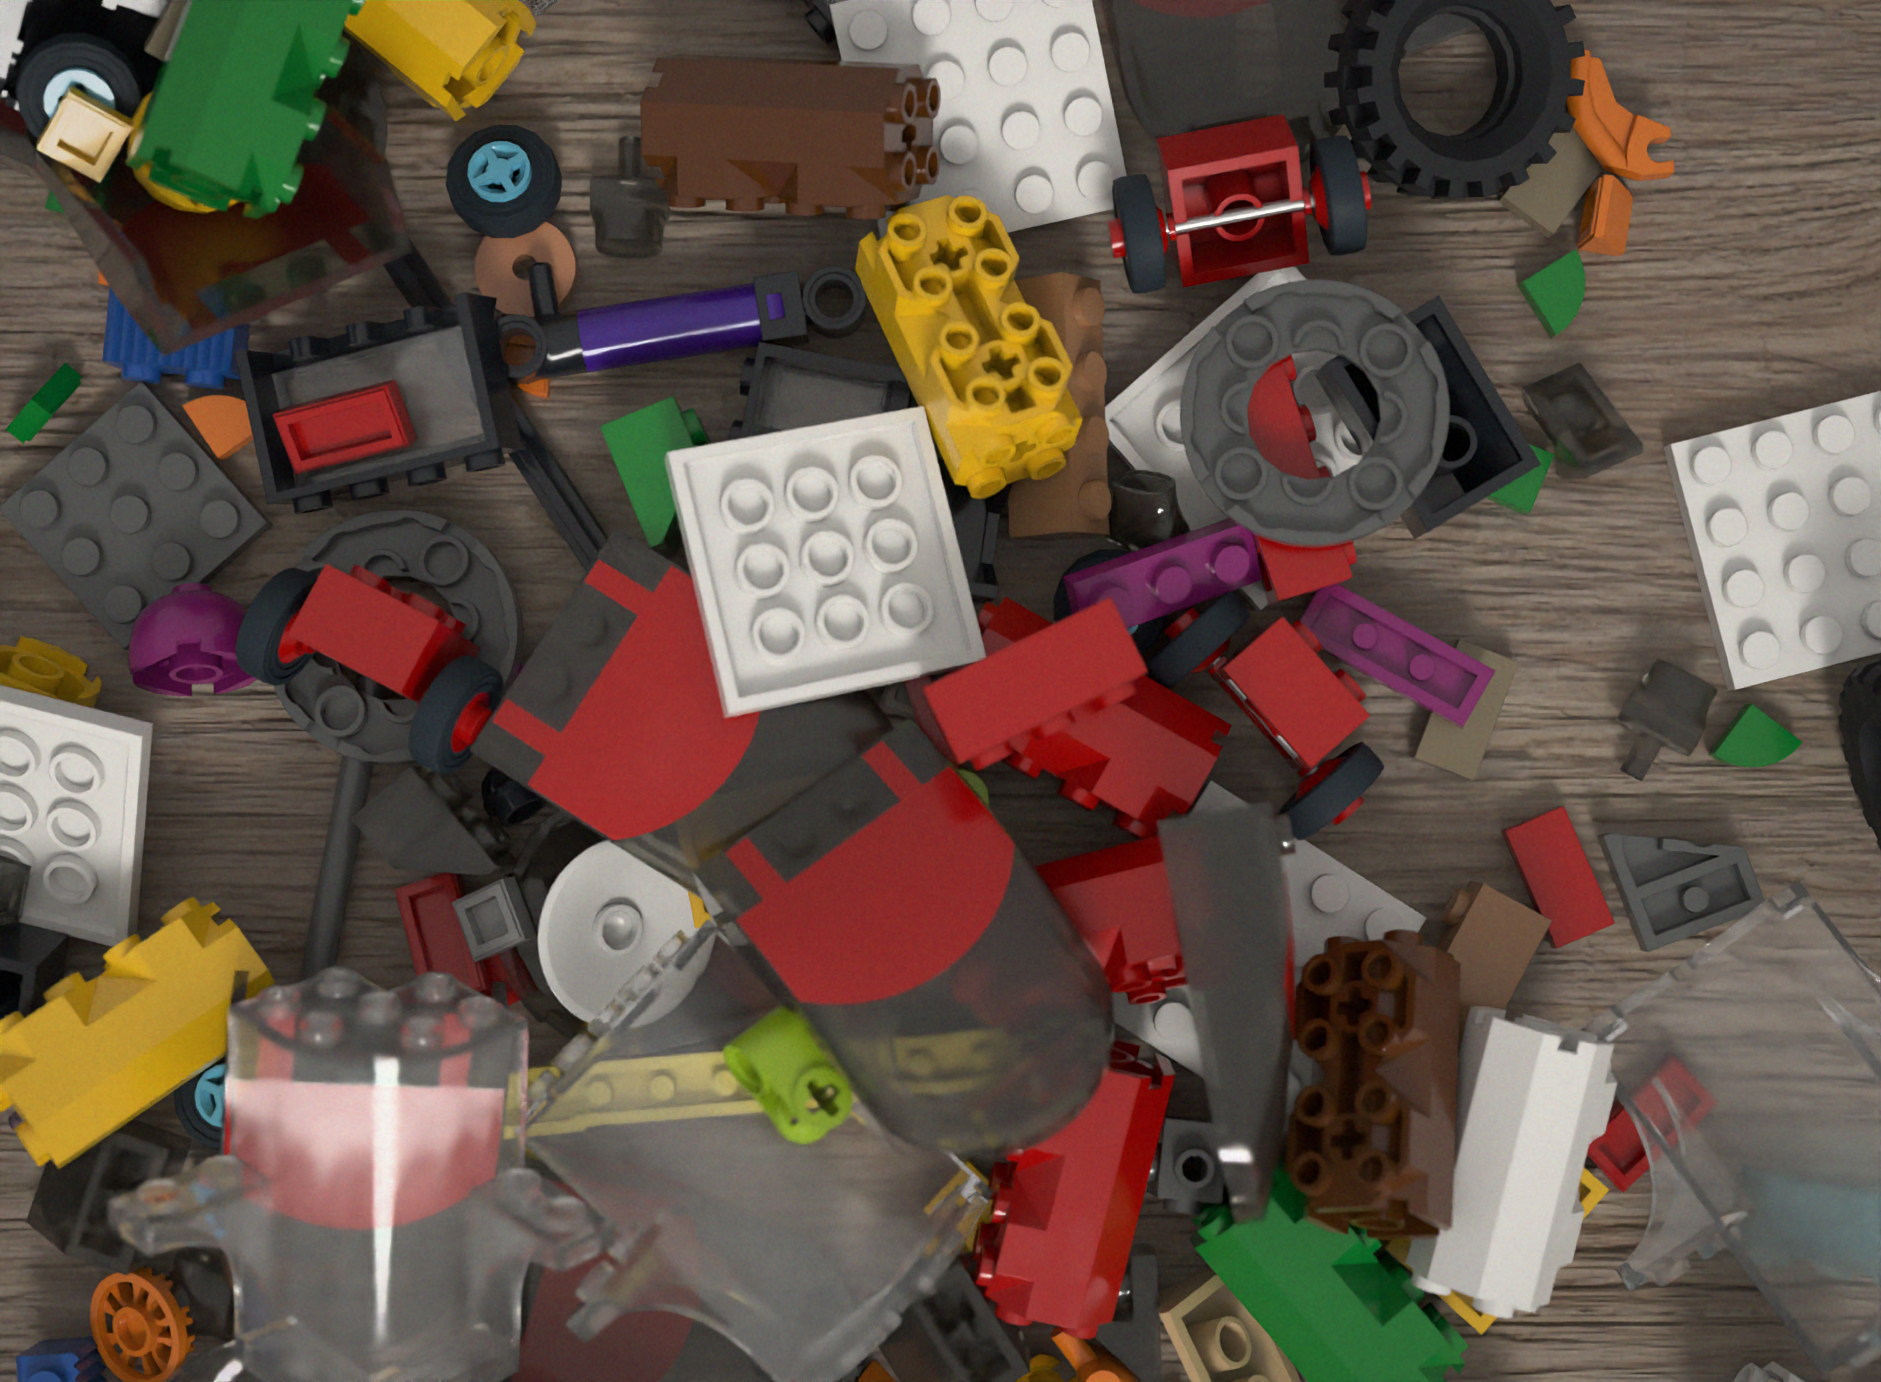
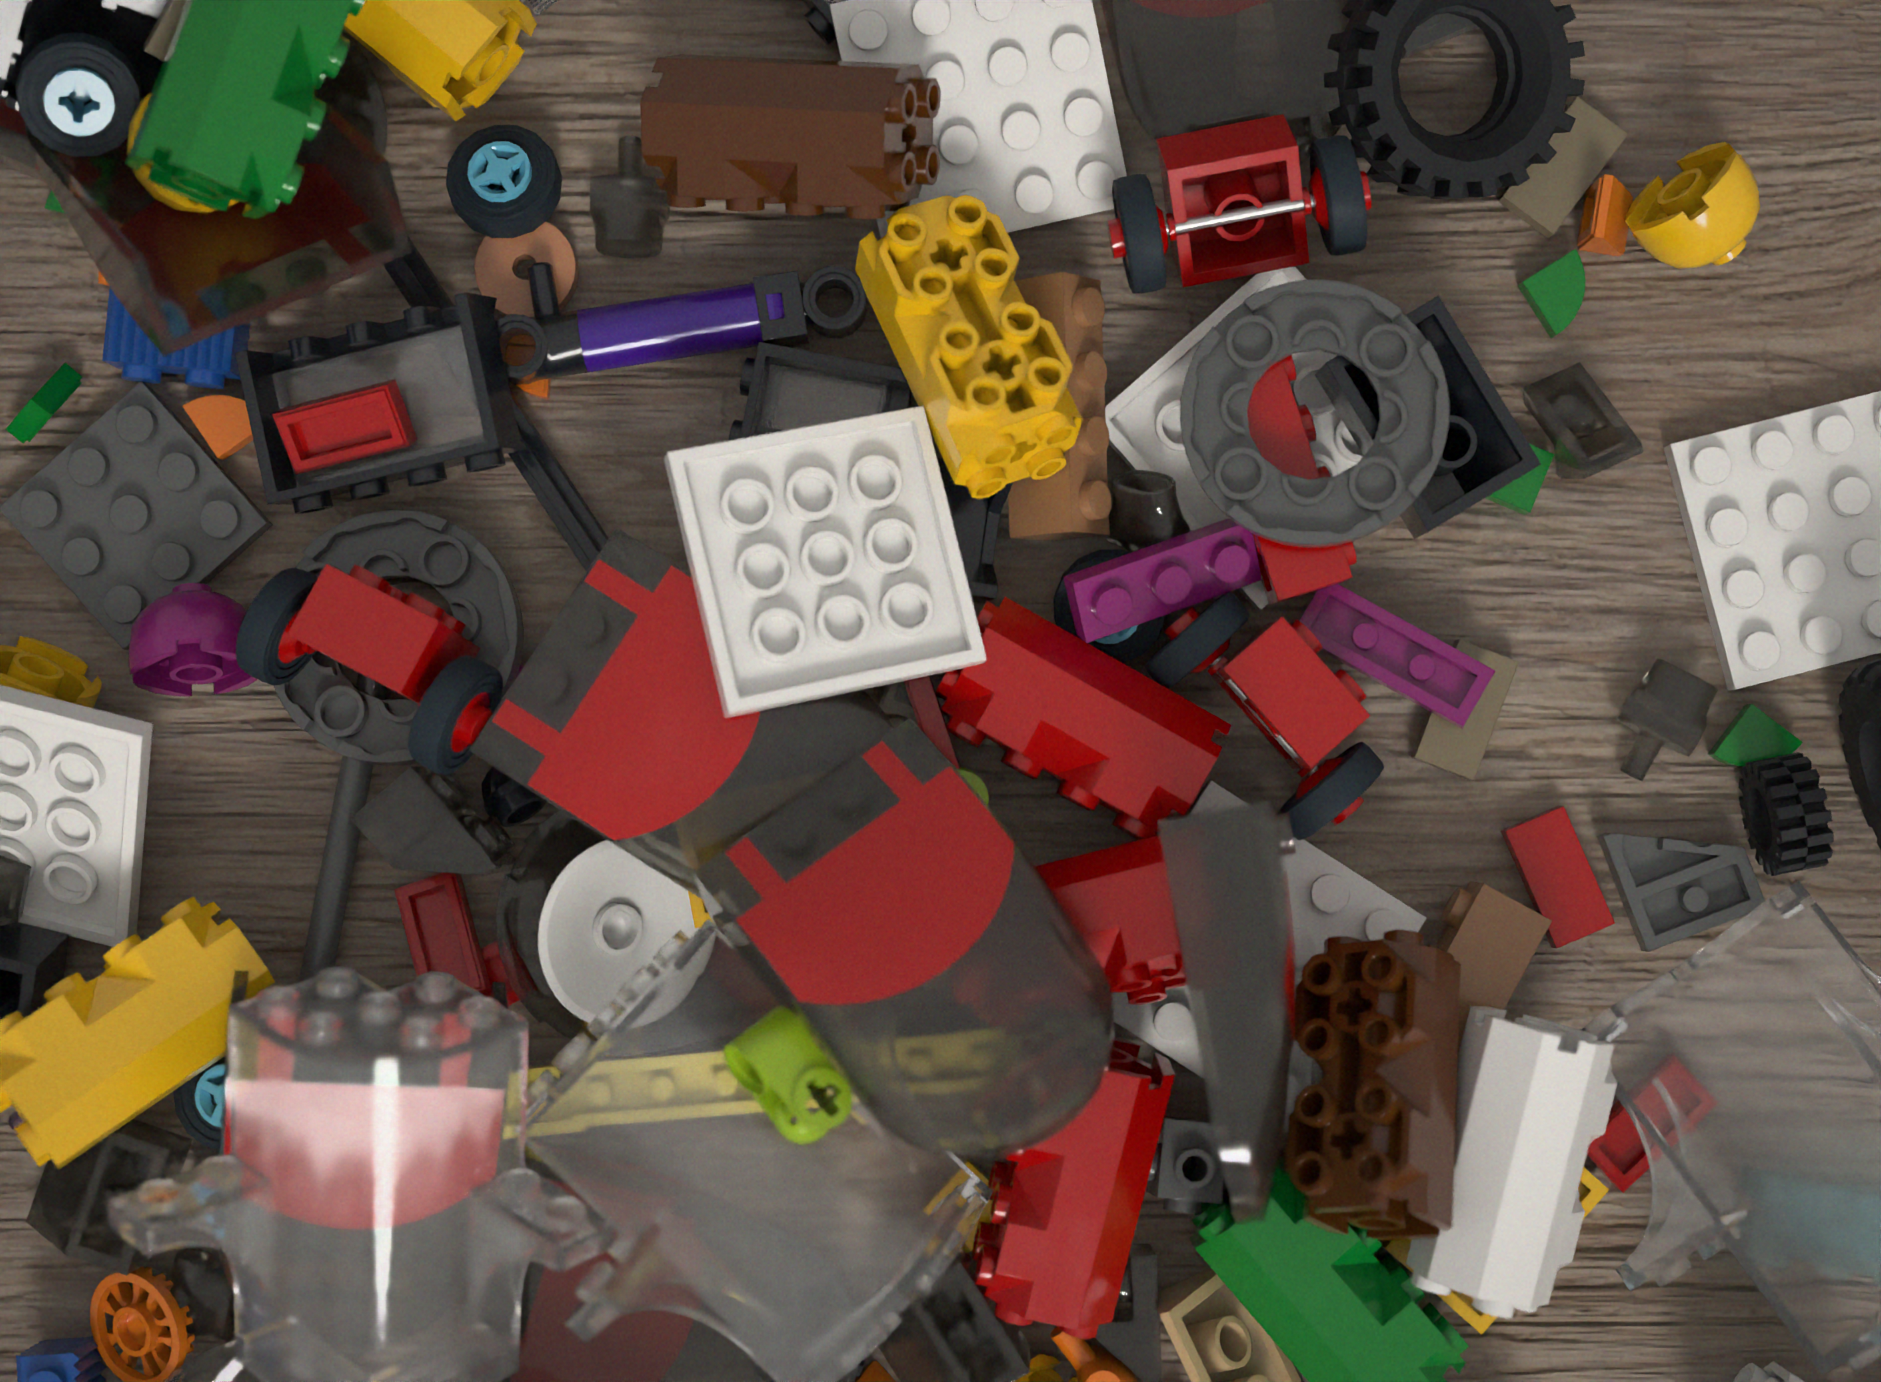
yellow tile [37,85,132,183] -> none
light grey tile [452,877,537,962] -> none
green slope [600,396,711,559] -> none
red brick [922,597,1148,772] -> none
orange piece [1566,49,1675,181] -> none
none -> yellow cylinder [1625,142,1760,268]
none -> black tyre [1739,752,1834,876]

